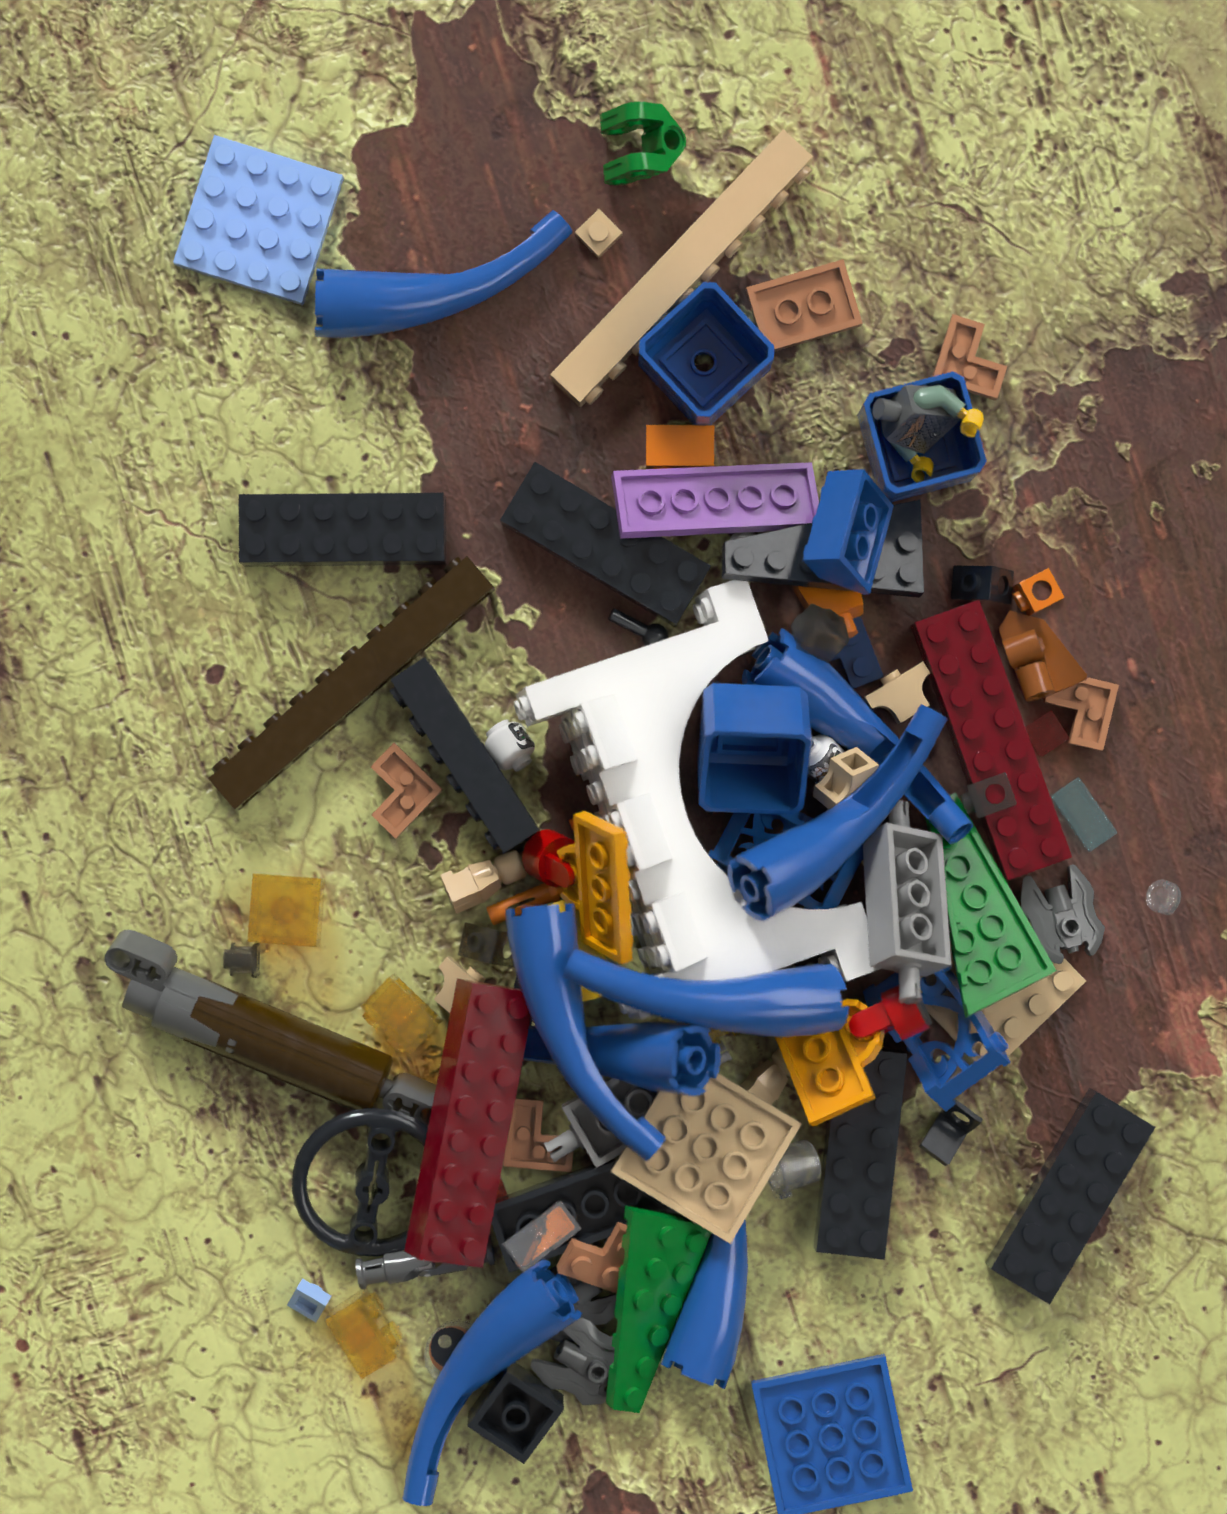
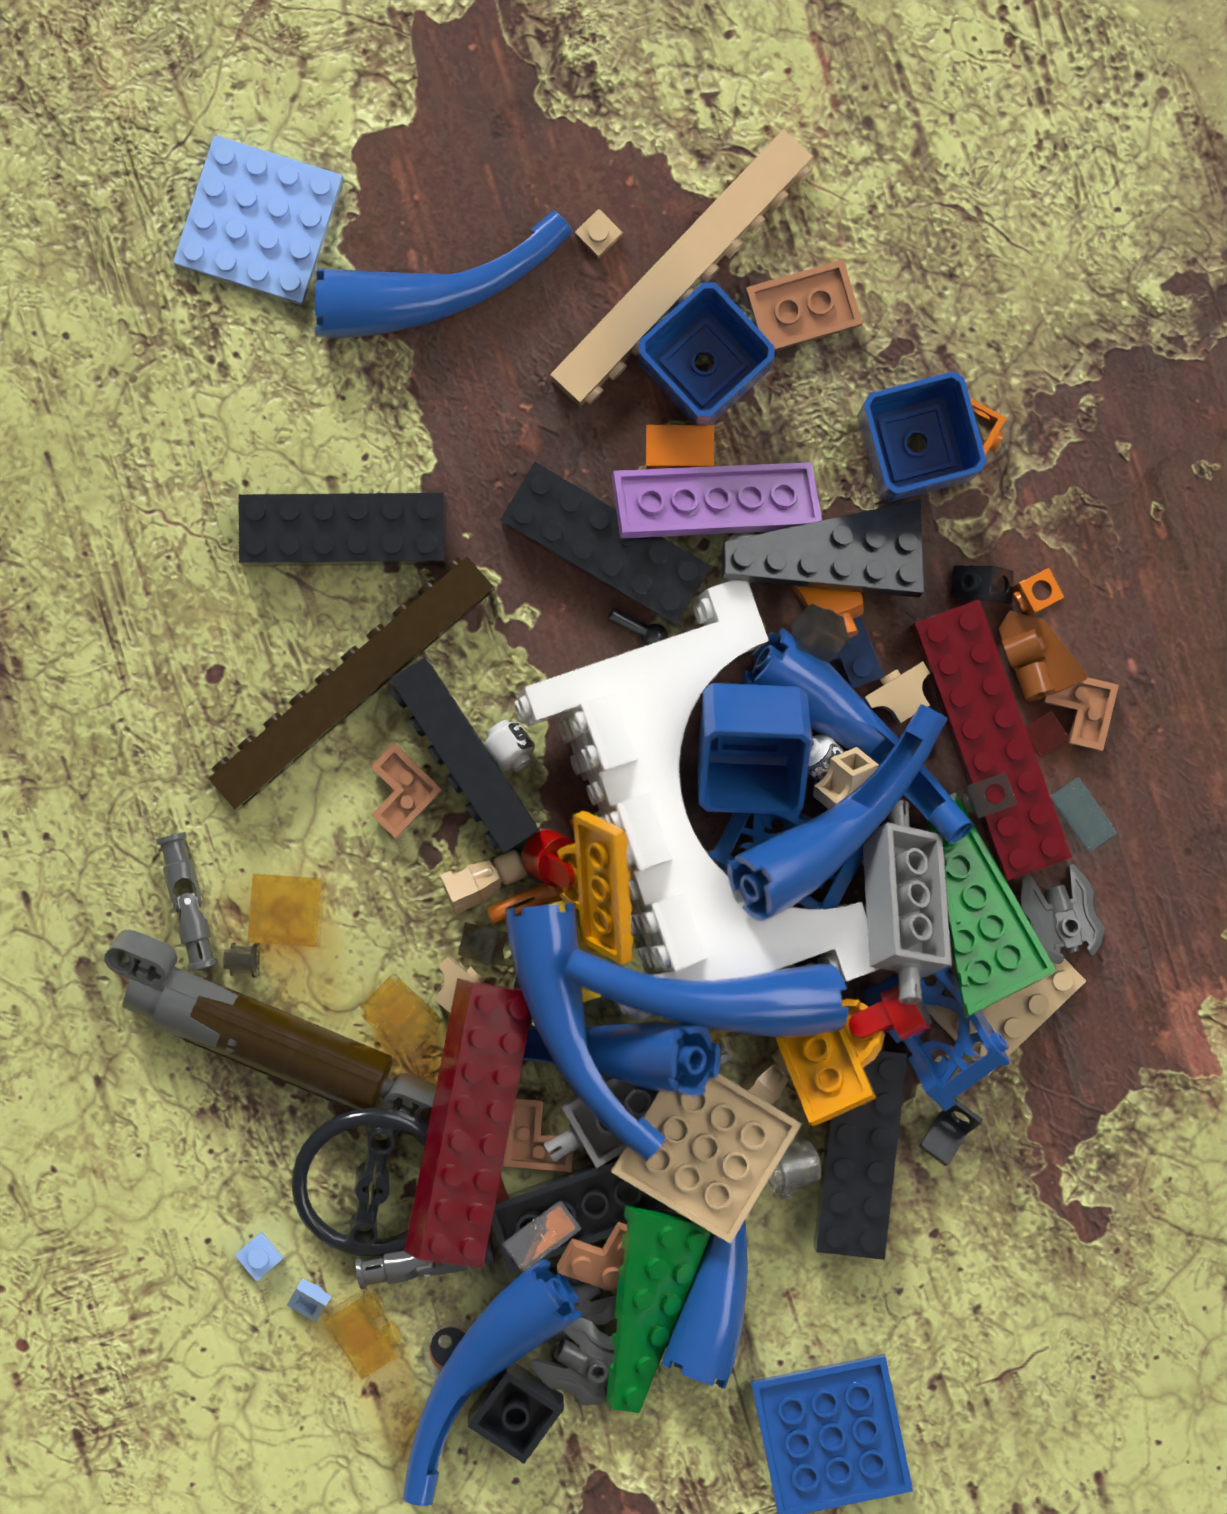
green piece [600,101,686,185] -> none
blue slope [803,469,894,594] -> none
torso [873,385,984,483] -> none
nougat plate [932,314,1007,401] -> none
black brick [985,1088,1155,1305] -> none
clear tile [1146,879,1181,915] -> none
none -> dark grey piece [156,832,218,972]
none -> light blue plate [235,1232,284,1281]
none -> orange bracket [970,398,1006,456]

